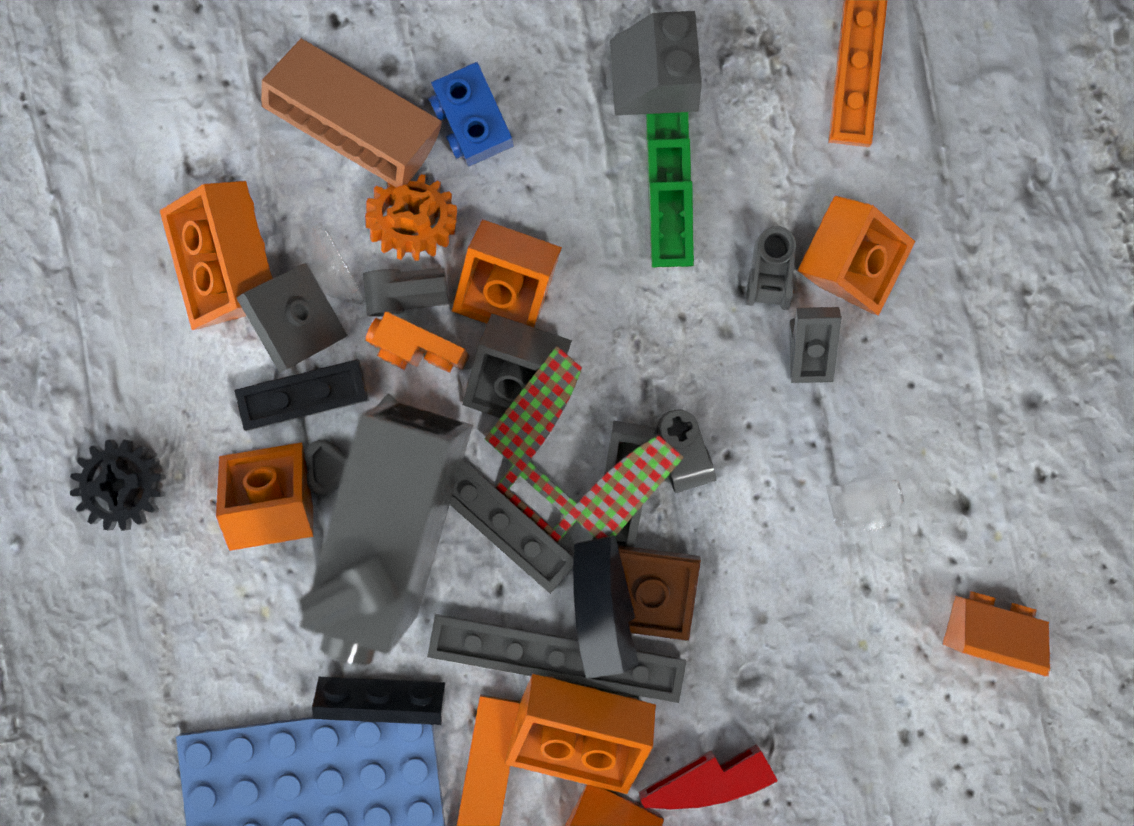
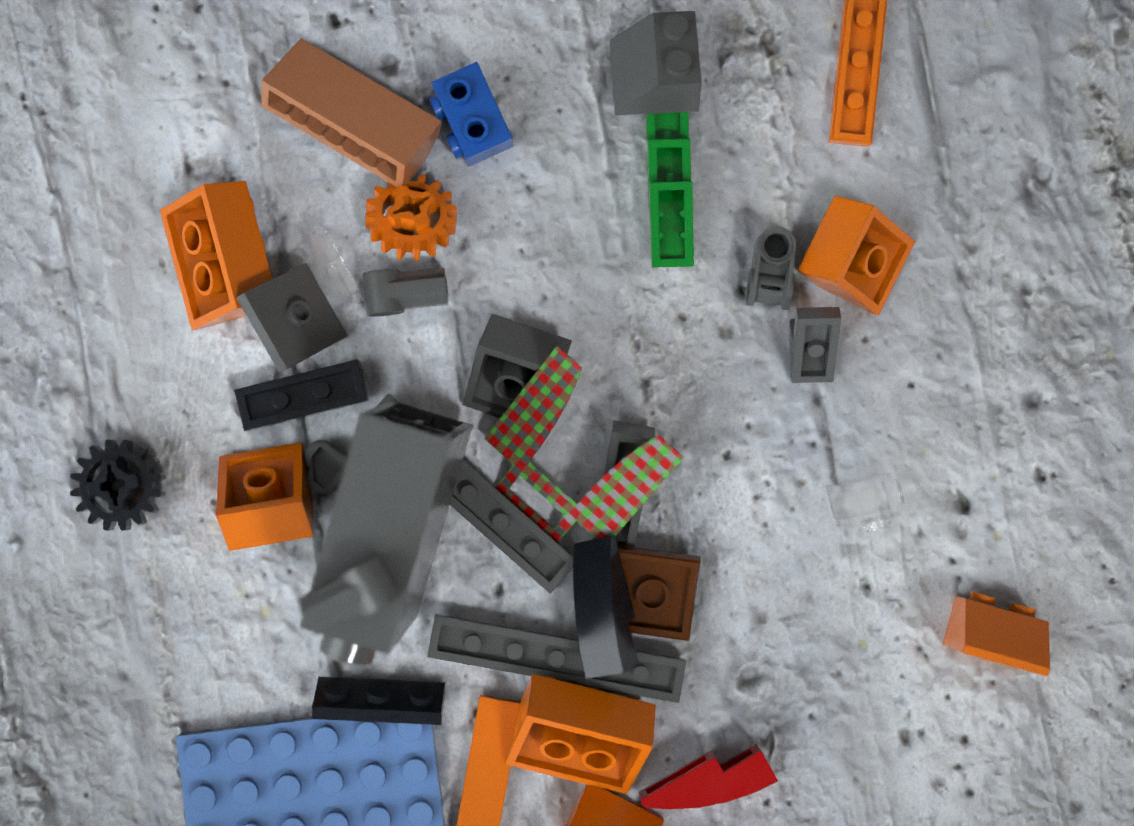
orange plate [365,311,470,373] -> none
orange slope [452,219,562,328] -> none
dark grey piece [657,410,716,494] -> none

